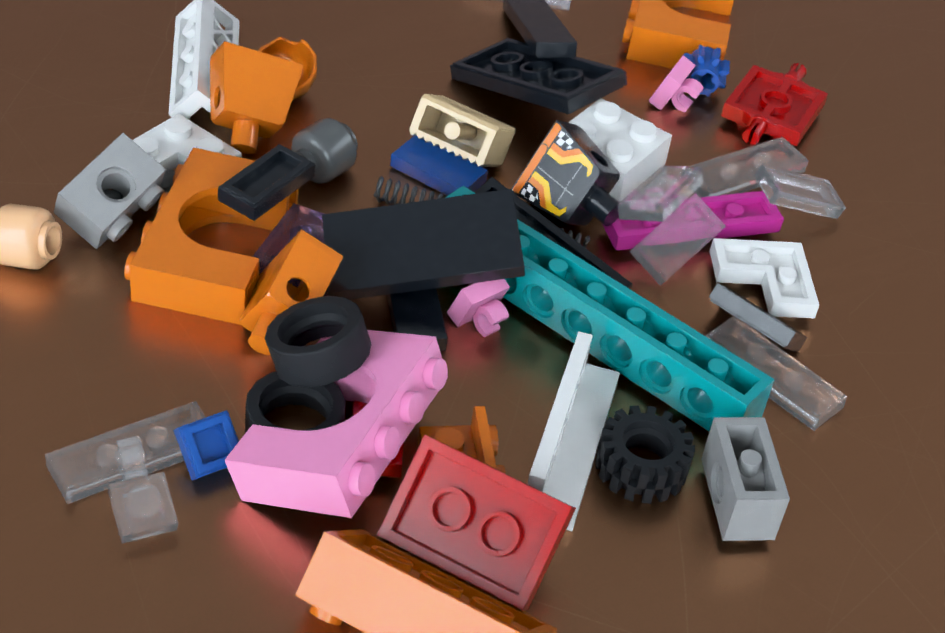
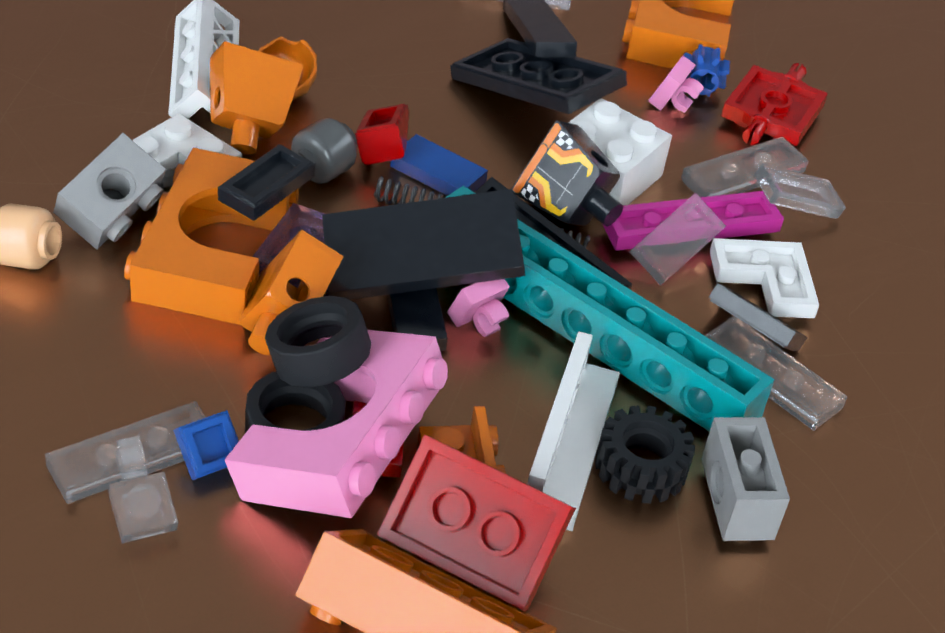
tan brick [409,94,516,167] -> none
clear tile [618,166,703,222] -> none
none -> red slope [355,103,409,165]

